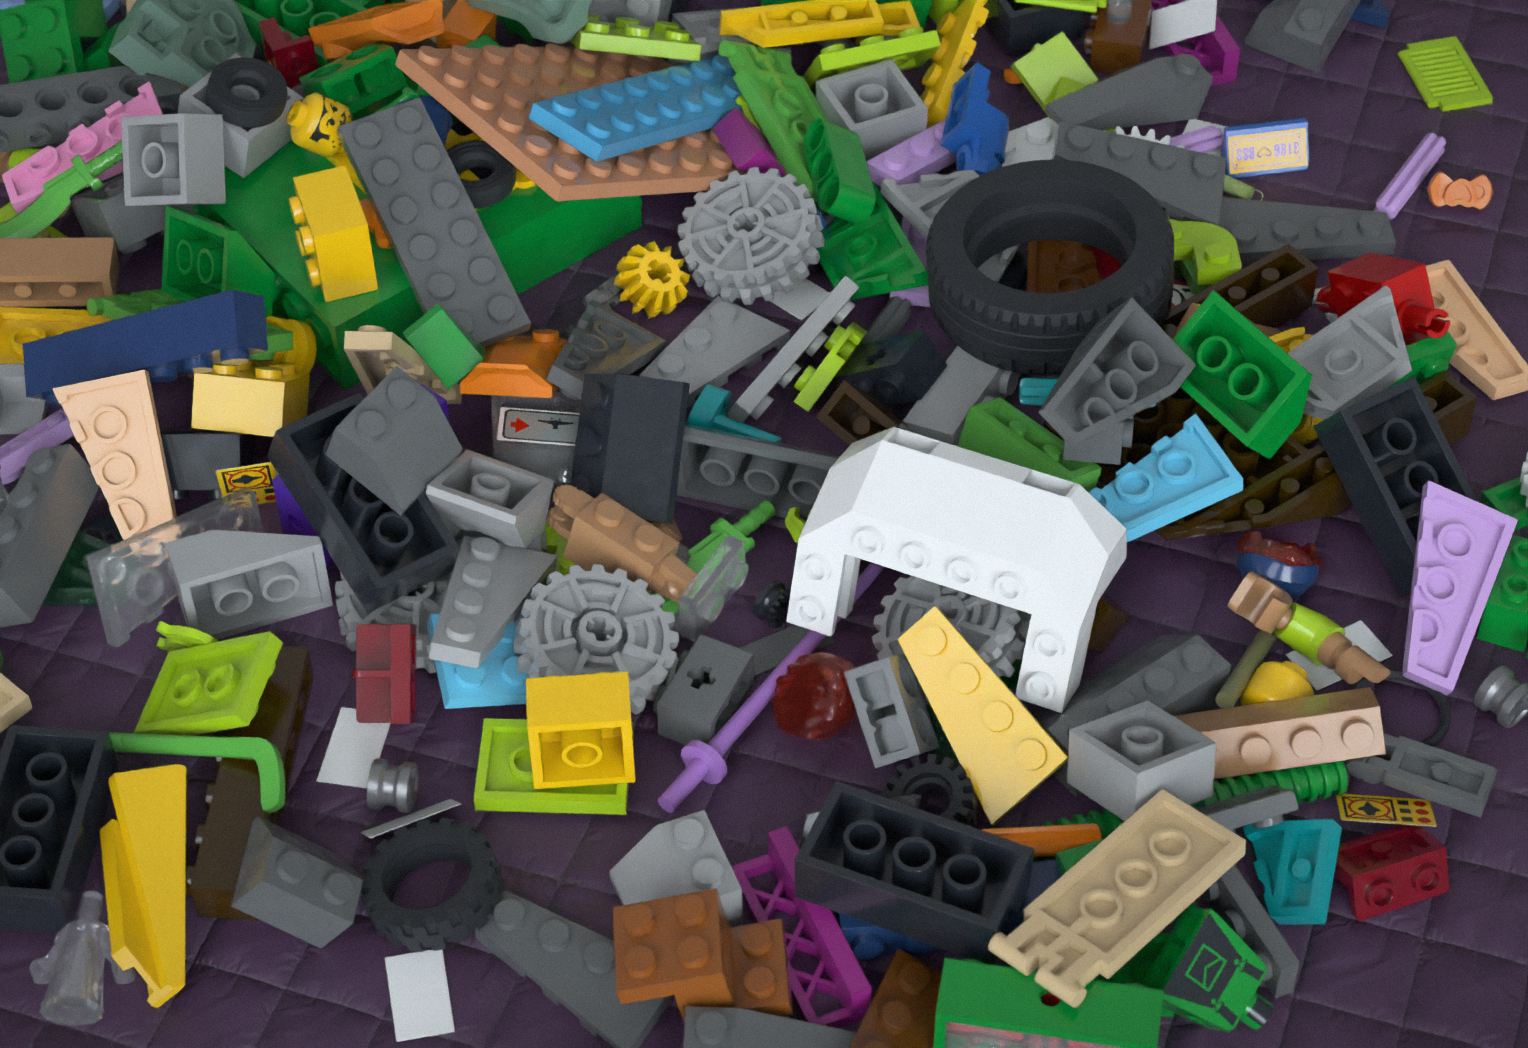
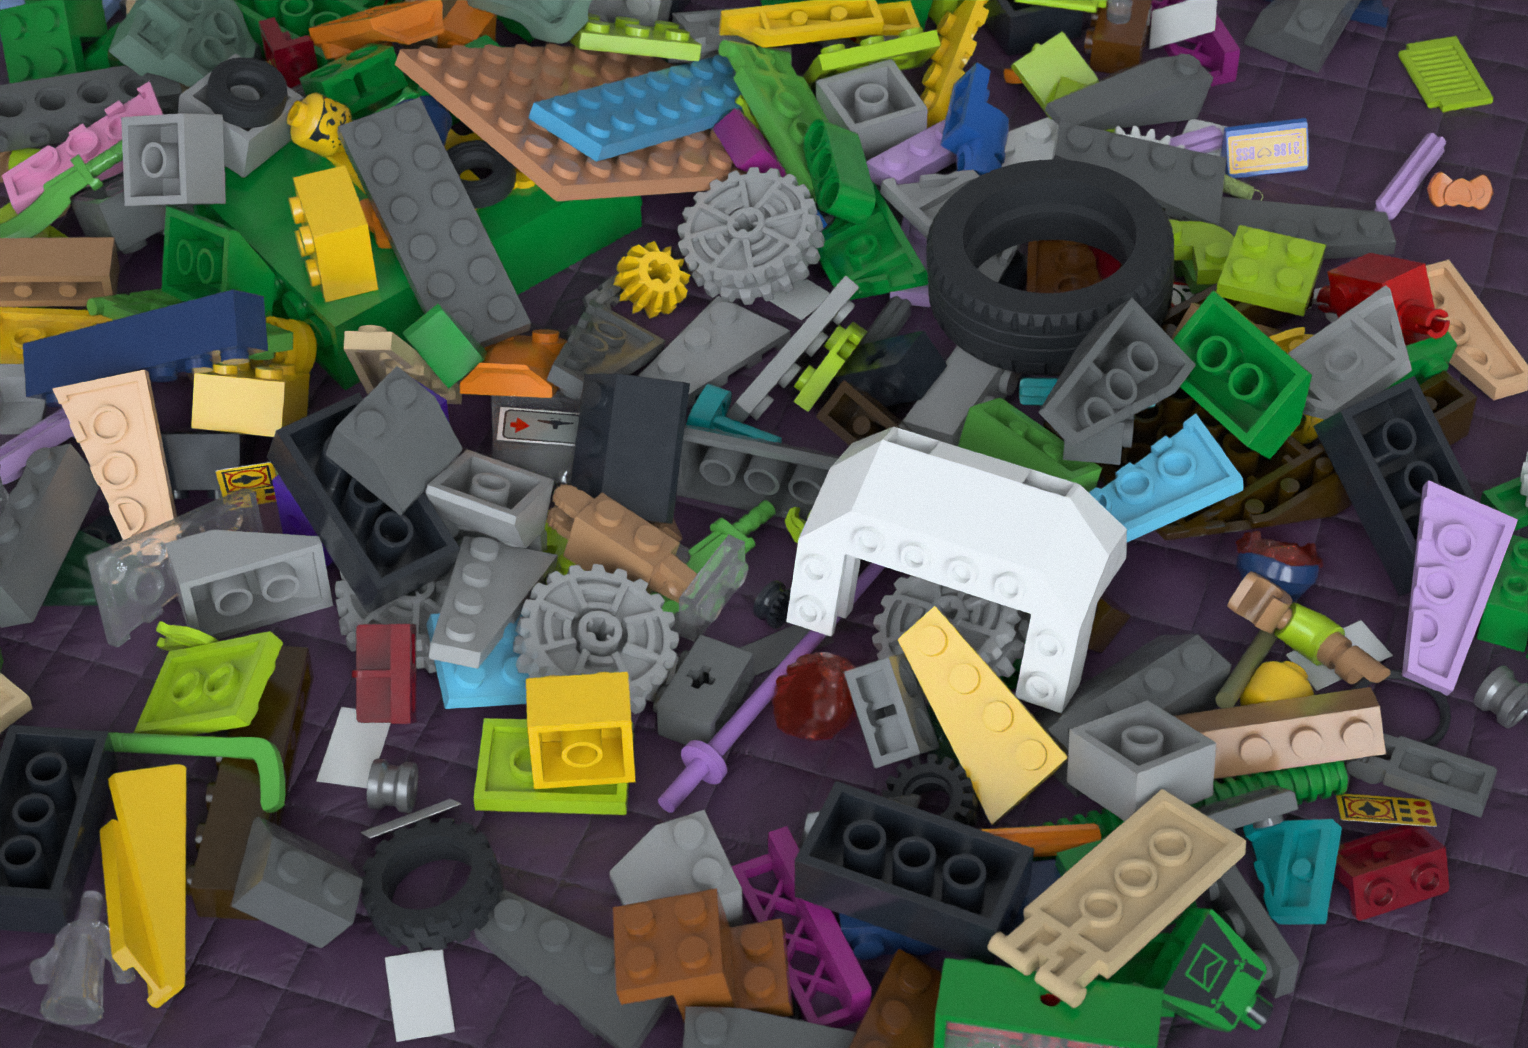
none -> lime plate [1216,225,1326,316]

